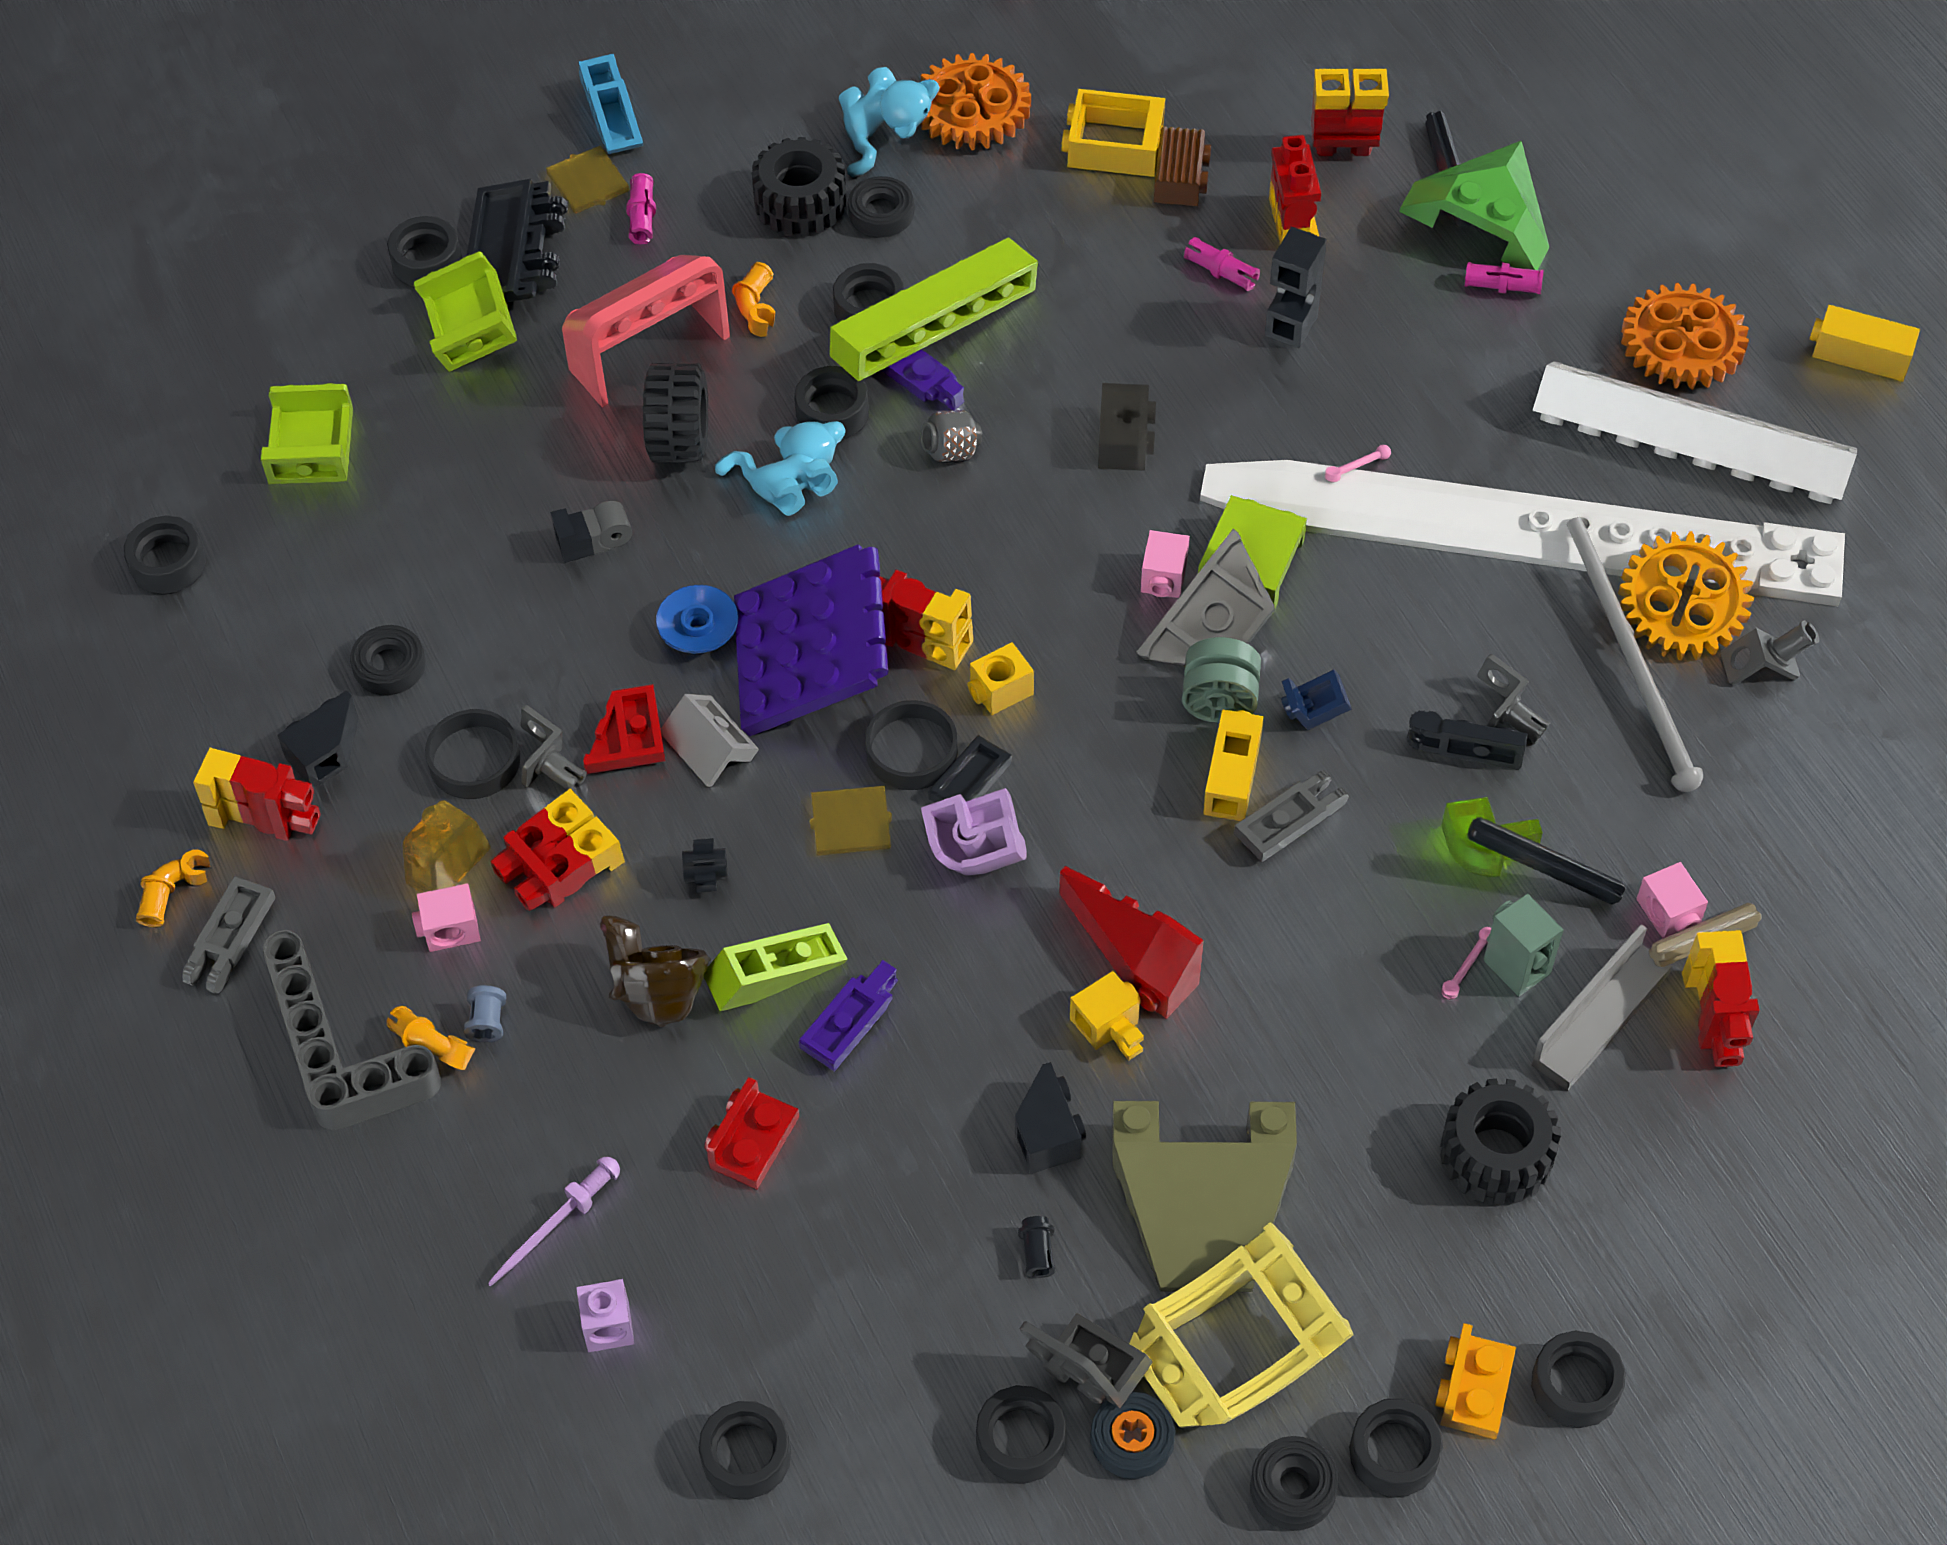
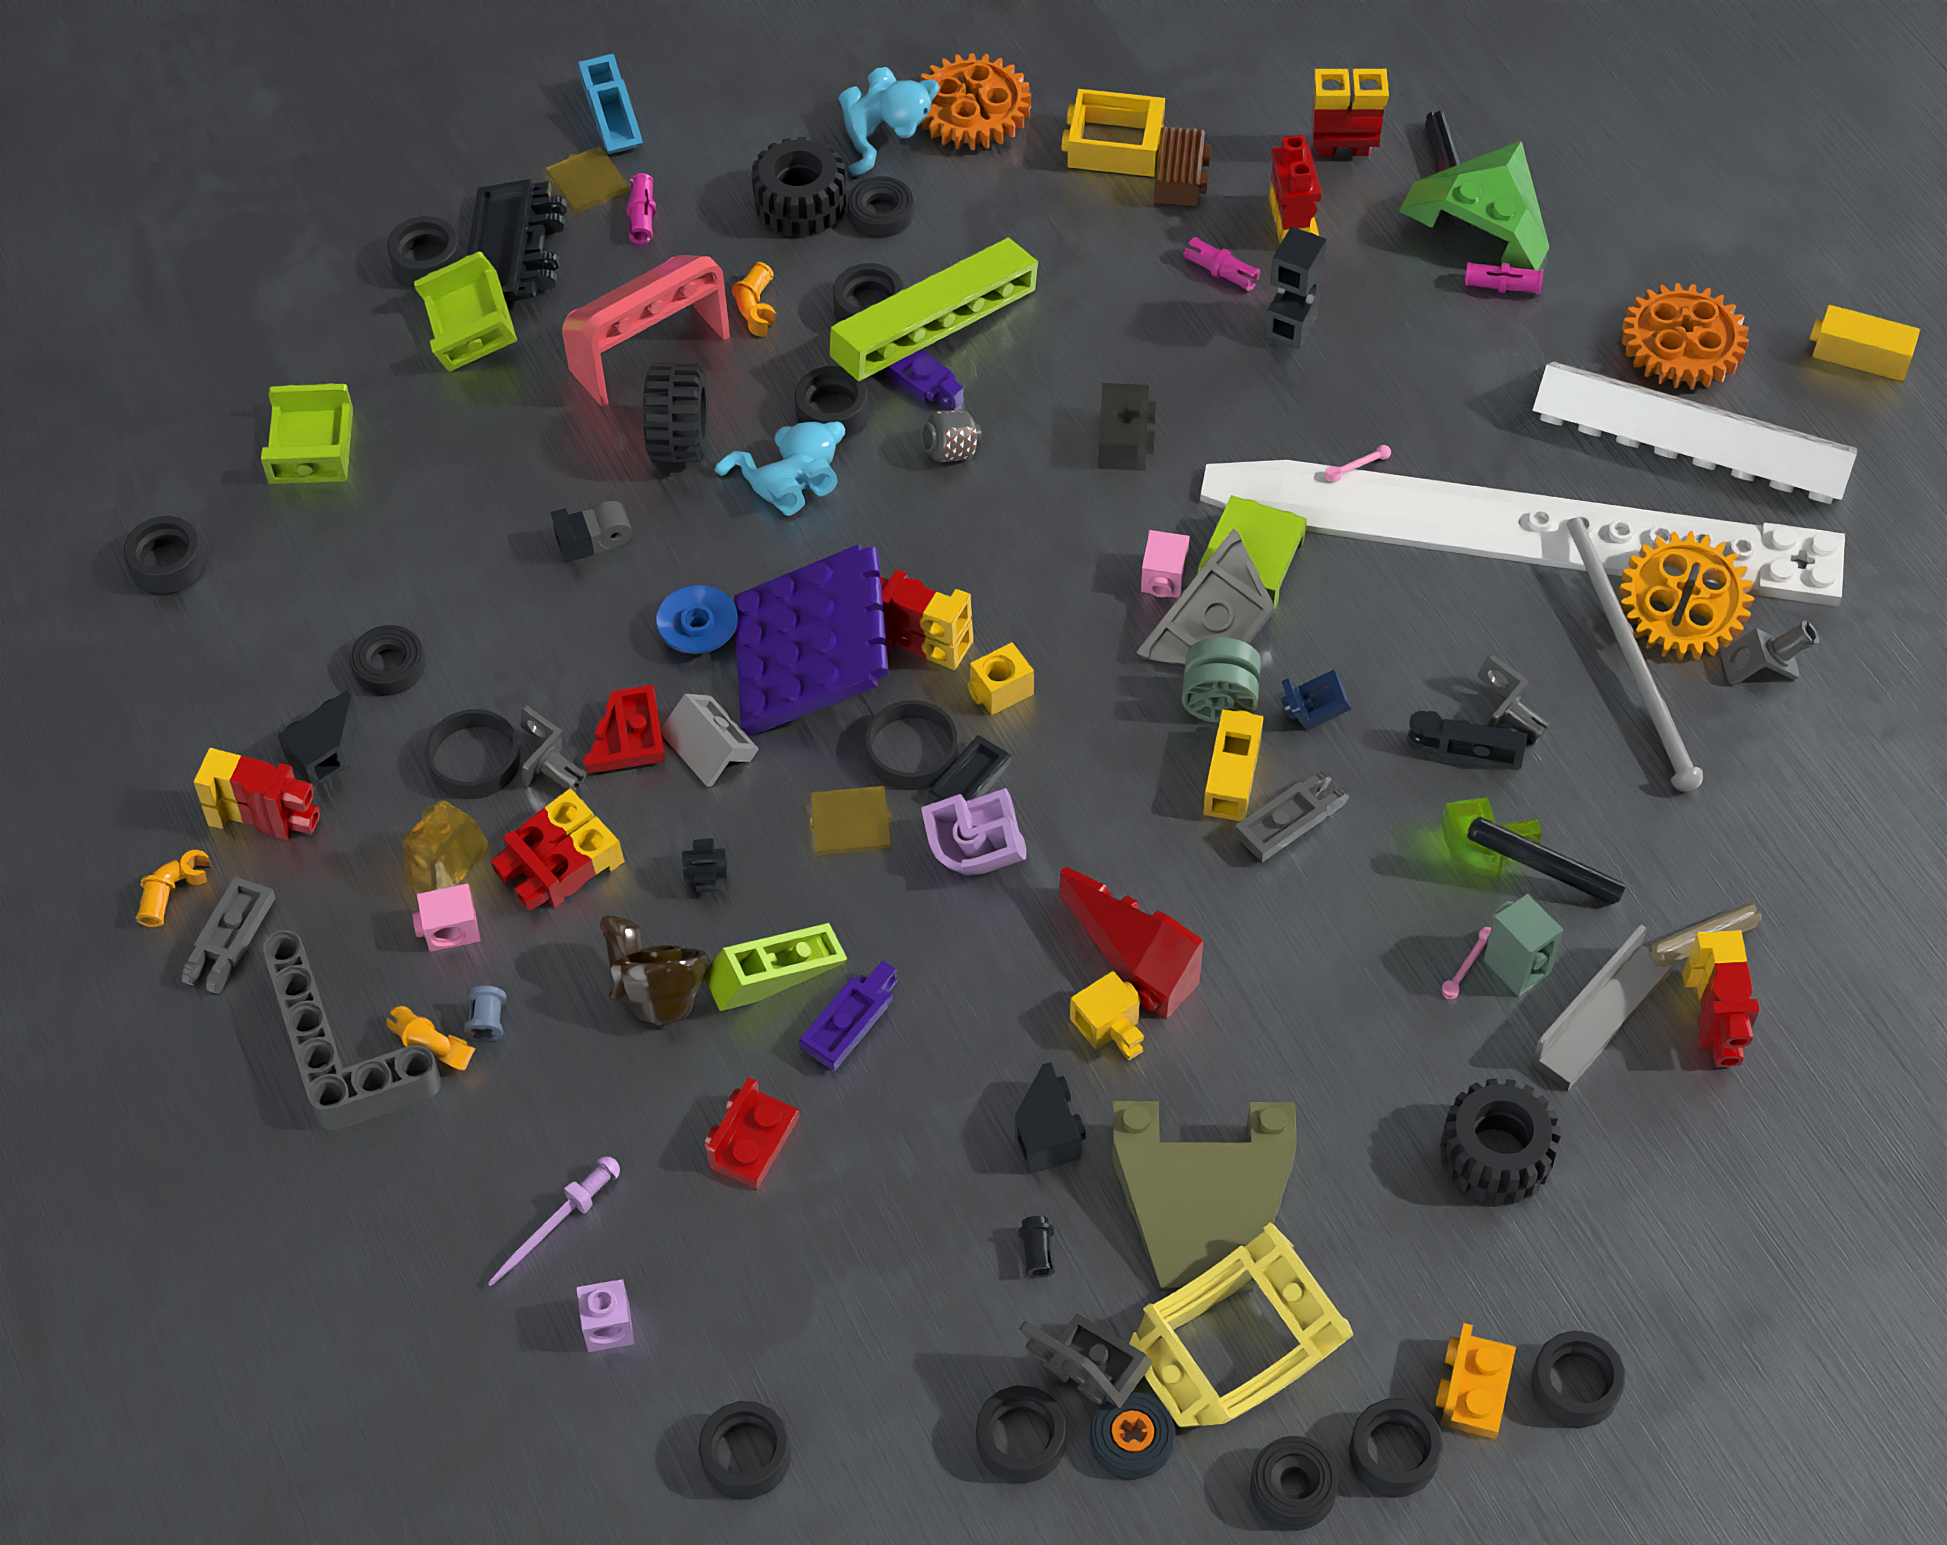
bright pink brick [1636,862,1708,939] -> none

